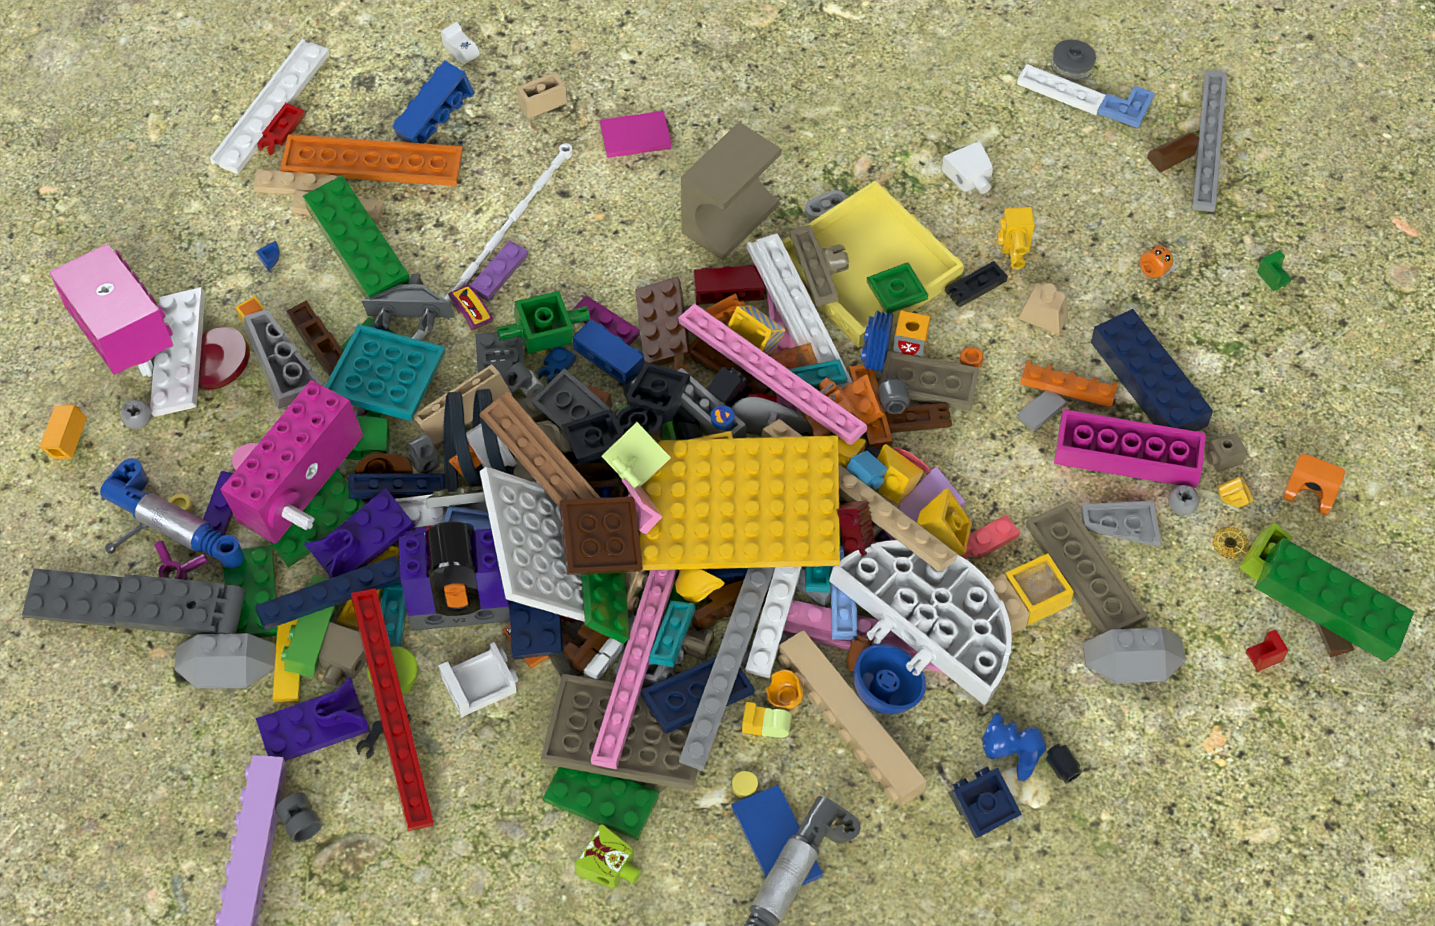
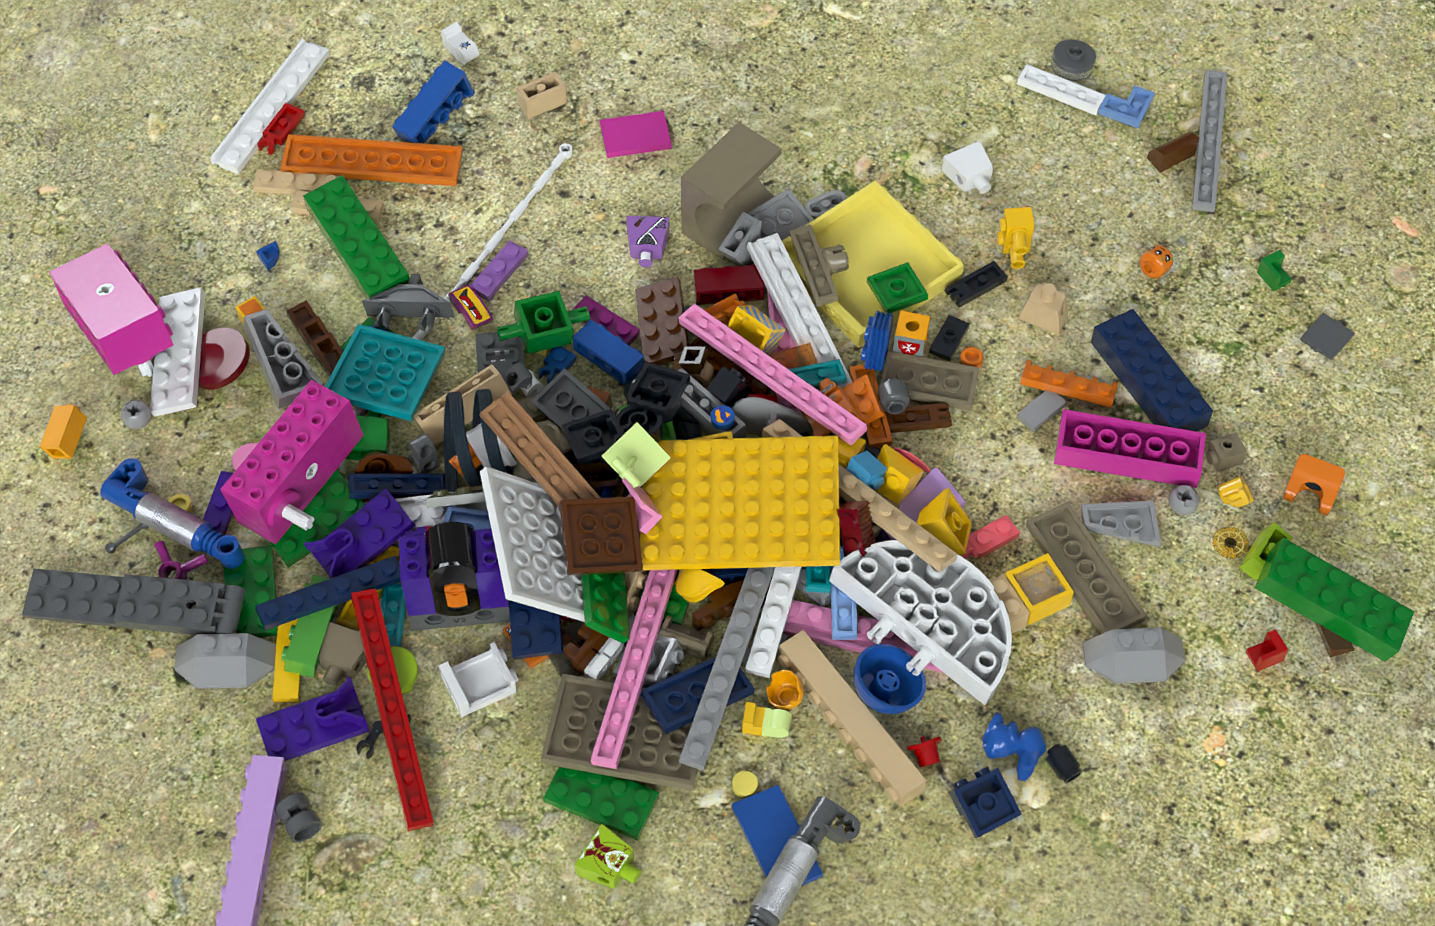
teal tile [649,600,696,667] -> none
dark orange brick [845,635,873,672] -> none
none -> medium lavender torso [626,216,670,267]
none -> dark brown leg [679,347,714,388]
none -> light grey slope [719,212,762,266]
none -> light grey plate [736,189,814,241]
none -> red piece [906,736,942,768]
none -> black plate [929,315,970,362]
none -> dark grey piece [1300,313,1355,360]

